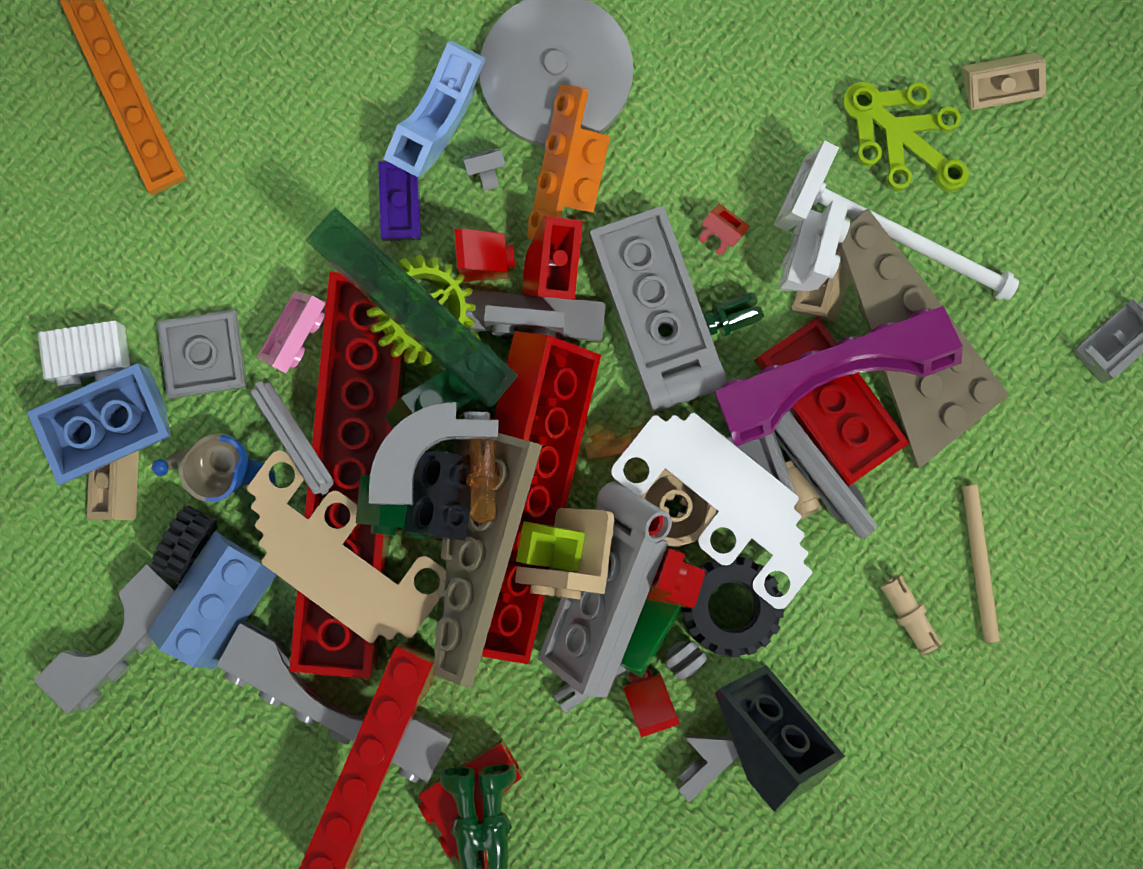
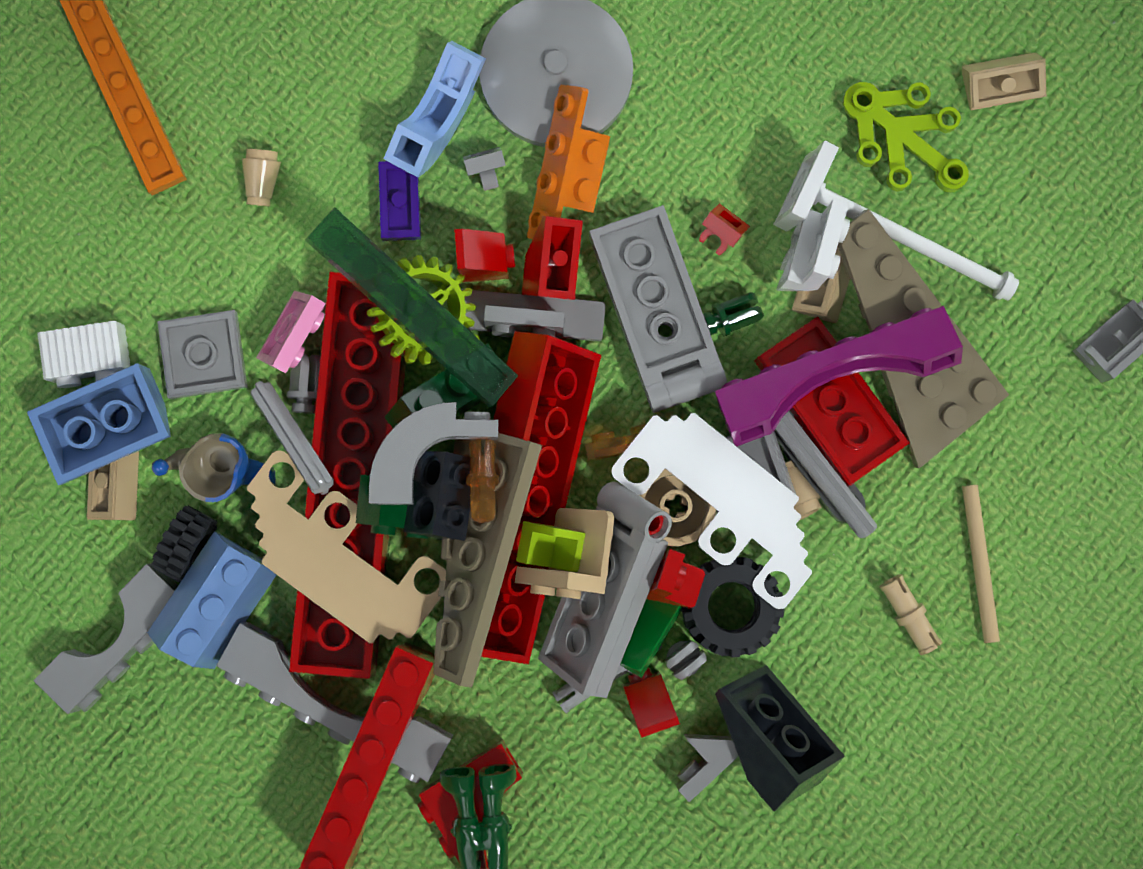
none -> tan cone [242,149,281,206]
none -> light grey arm [287,354,321,414]

